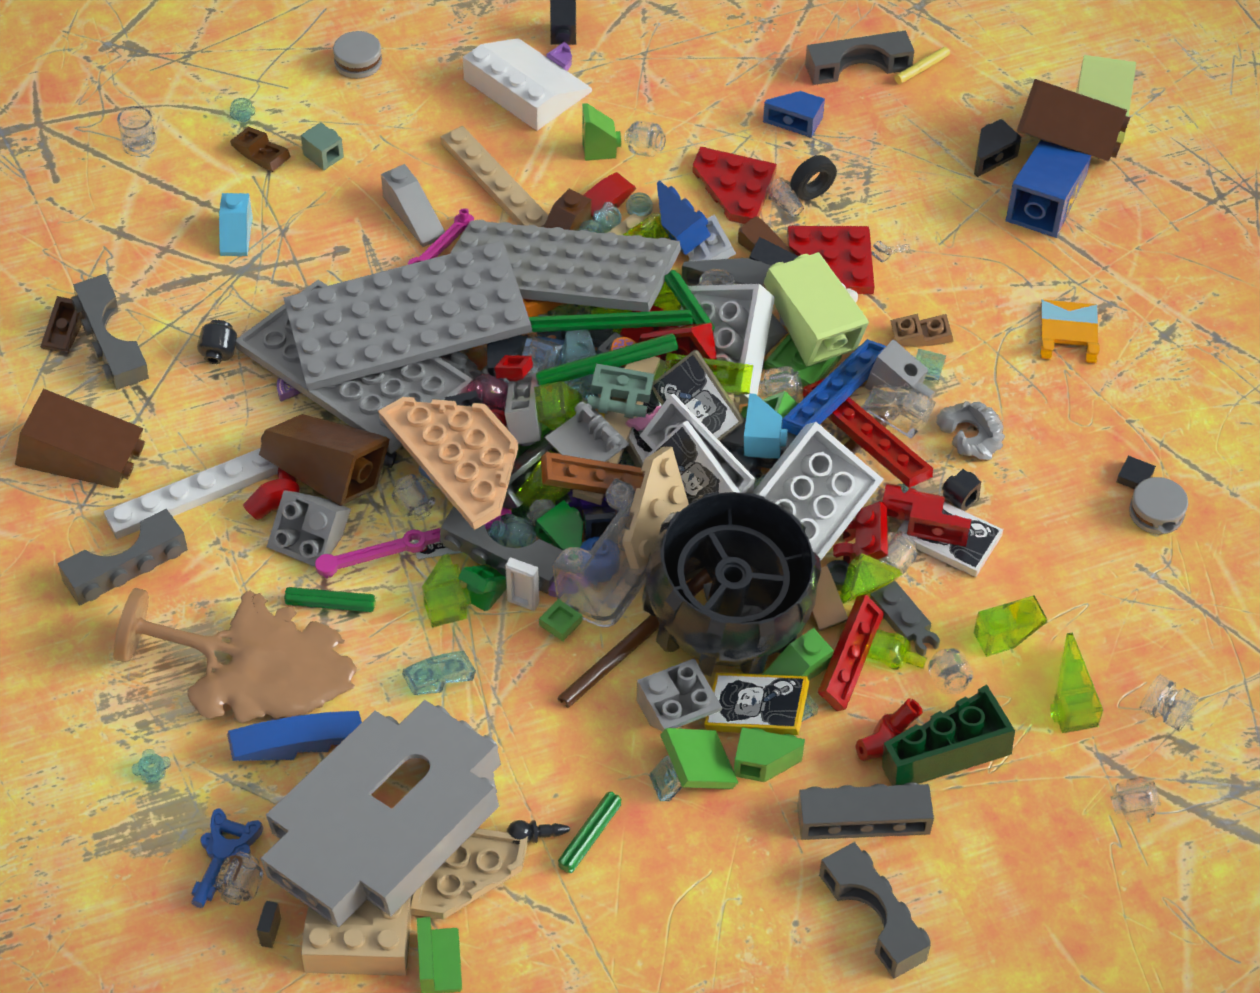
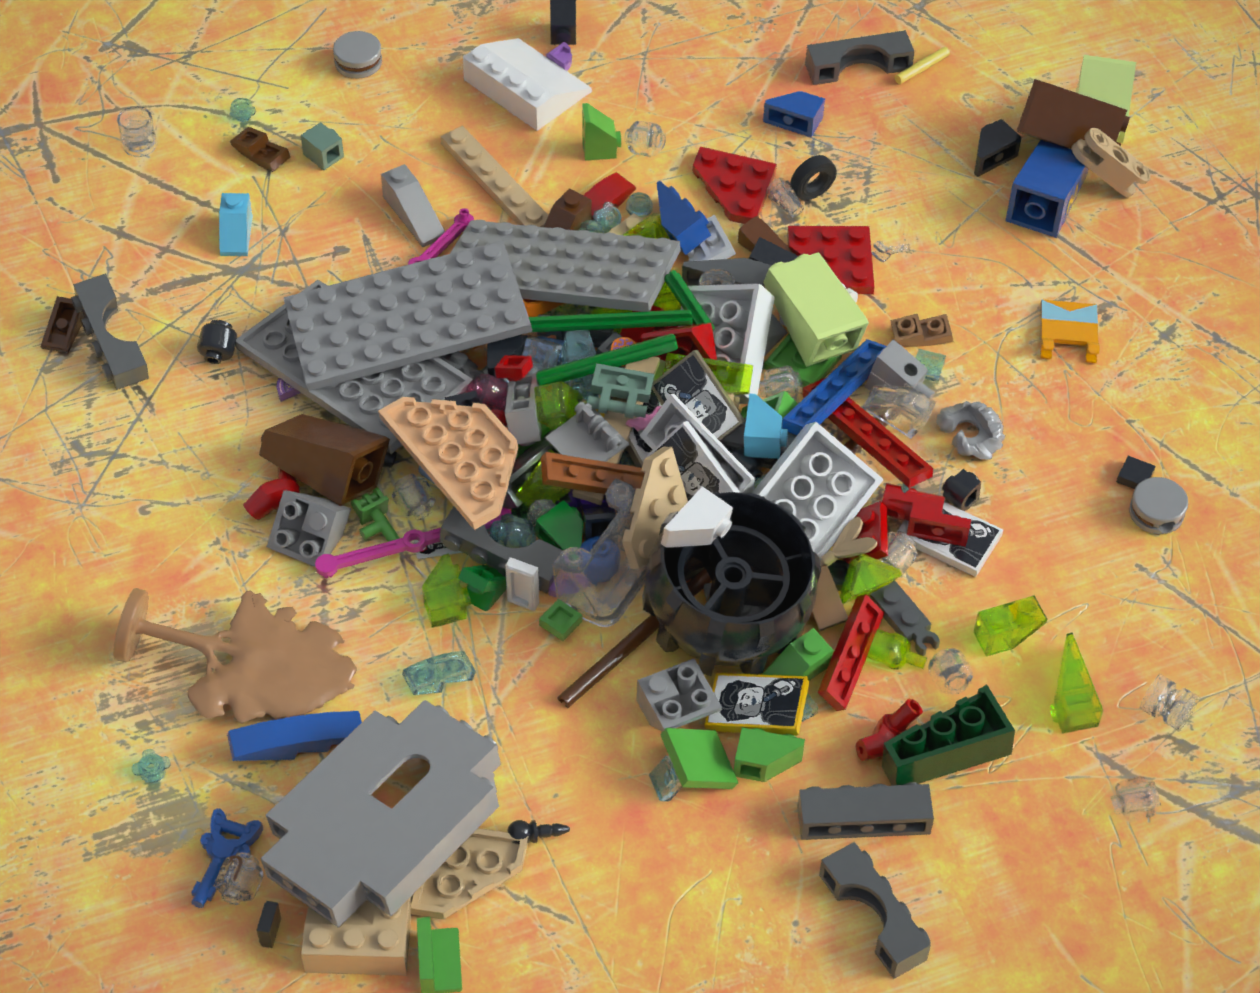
reddish brown slope [15,388,145,488] -> none
dark grey arch [57,508,188,606] -> none
white plate [104,448,278,539] -> none
green axle [284,587,376,612] -> none
green axle [558,792,621,873] -> none
none -> bright green arm [351,487,400,542]
none -> white slope [661,487,733,548]
none -> tan piece [820,517,877,567]
none -> tan piece [1072,128,1150,197]

